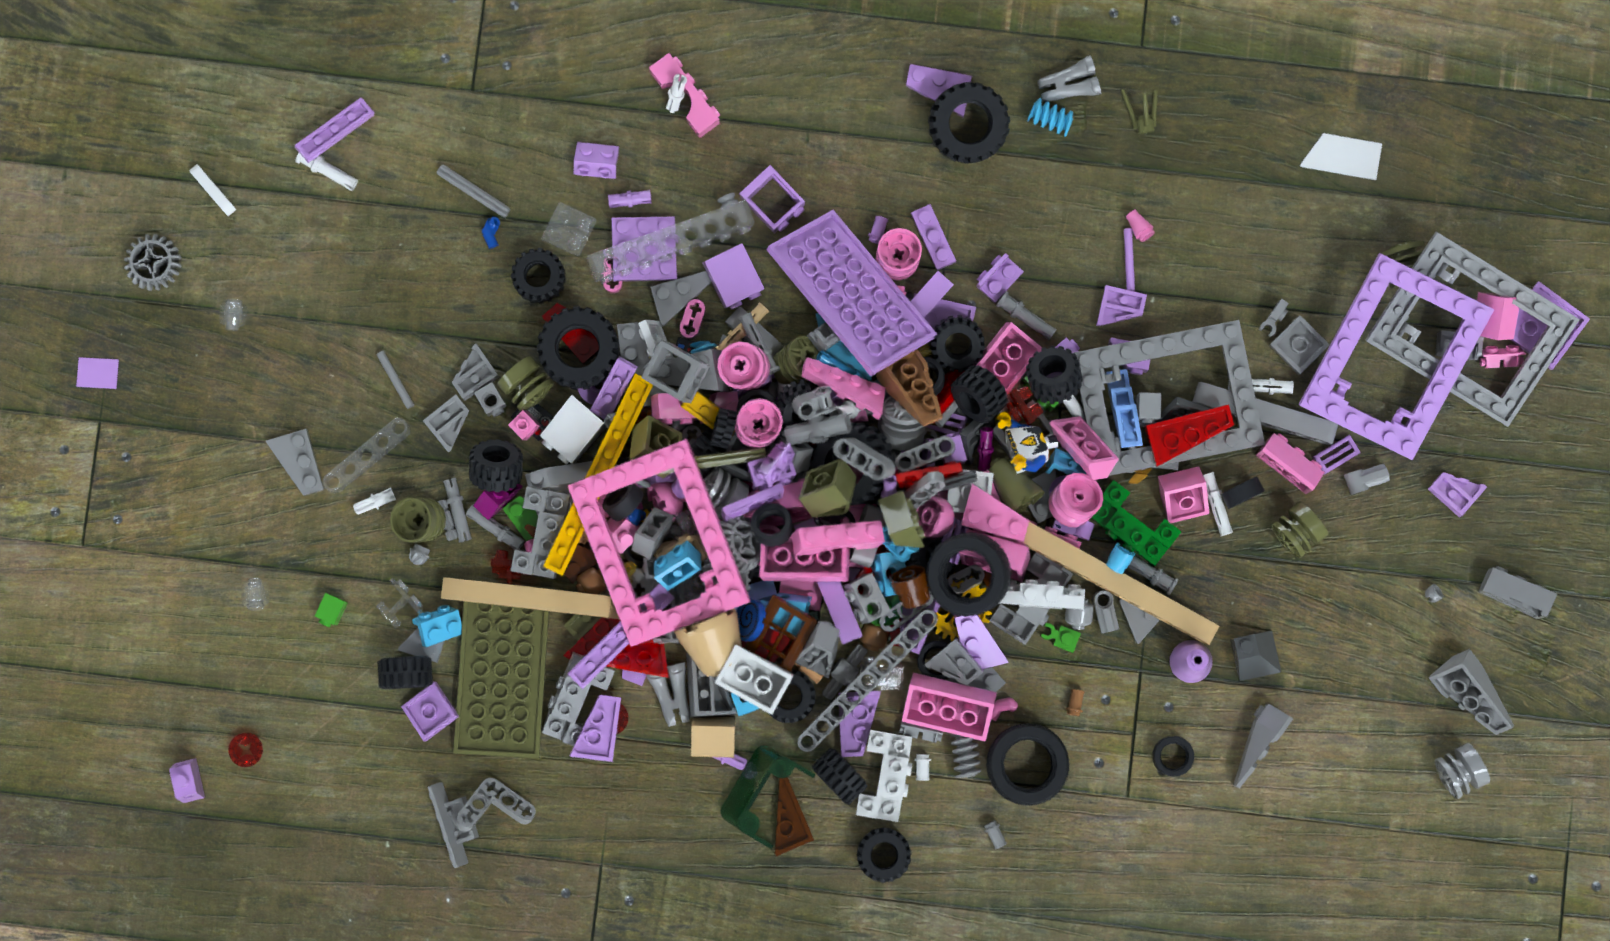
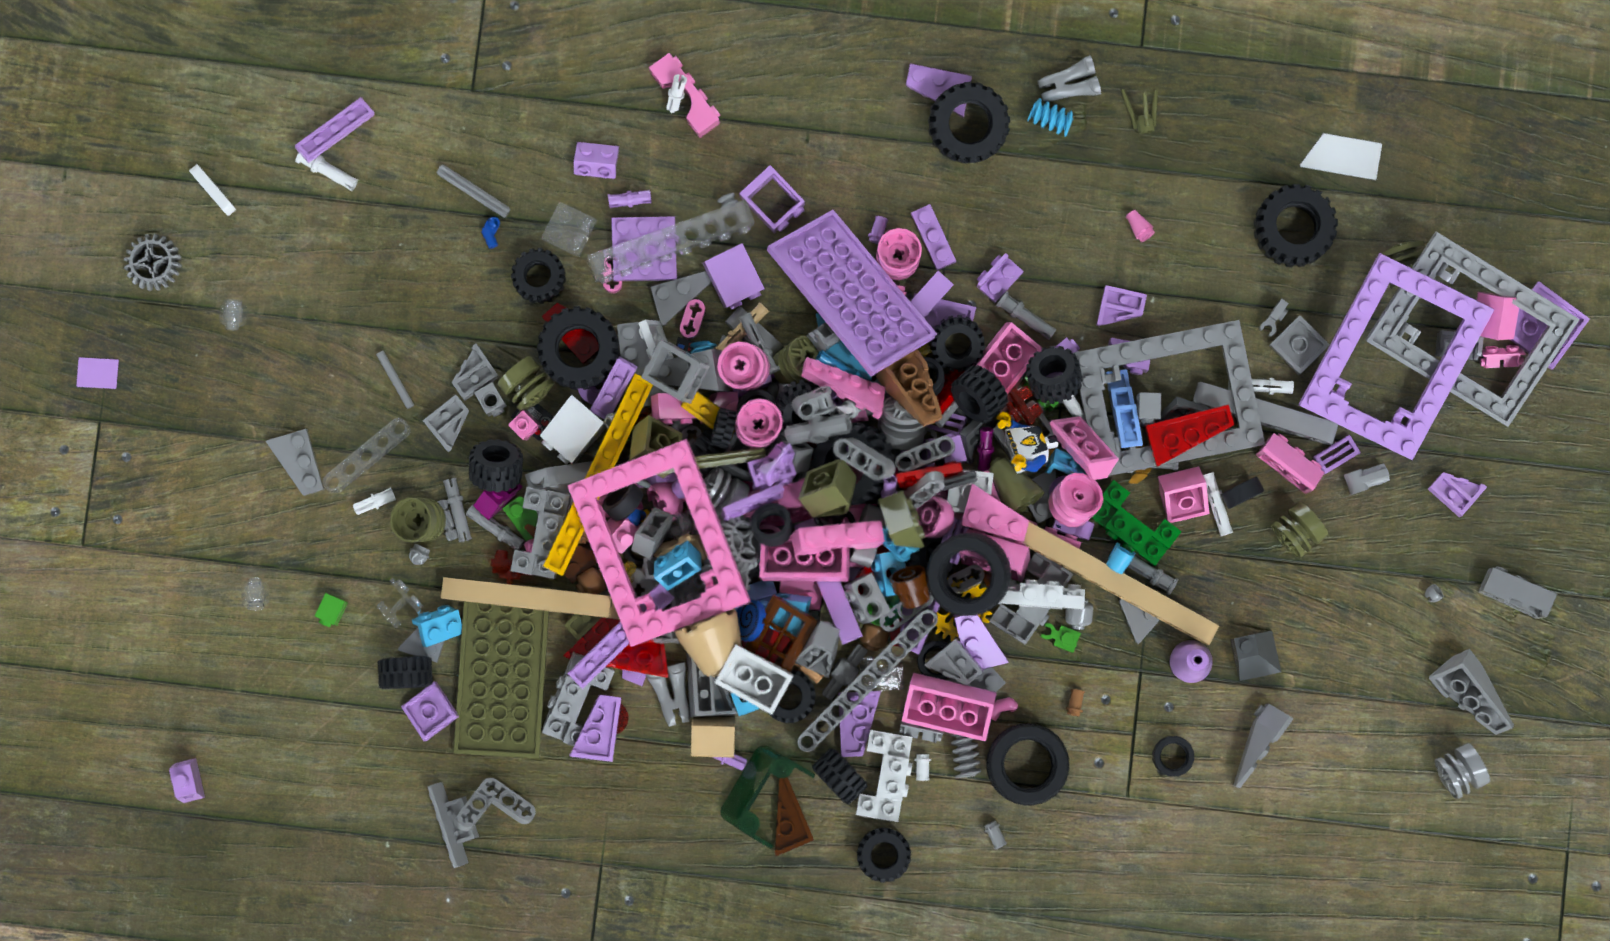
clear red gear [228,733,263,767] -> none
light grey piece [1092,591,1119,633] -> none
lavender bar [1124,228,1135,291] -> none
none -> black tyre [1253,184,1338,268]

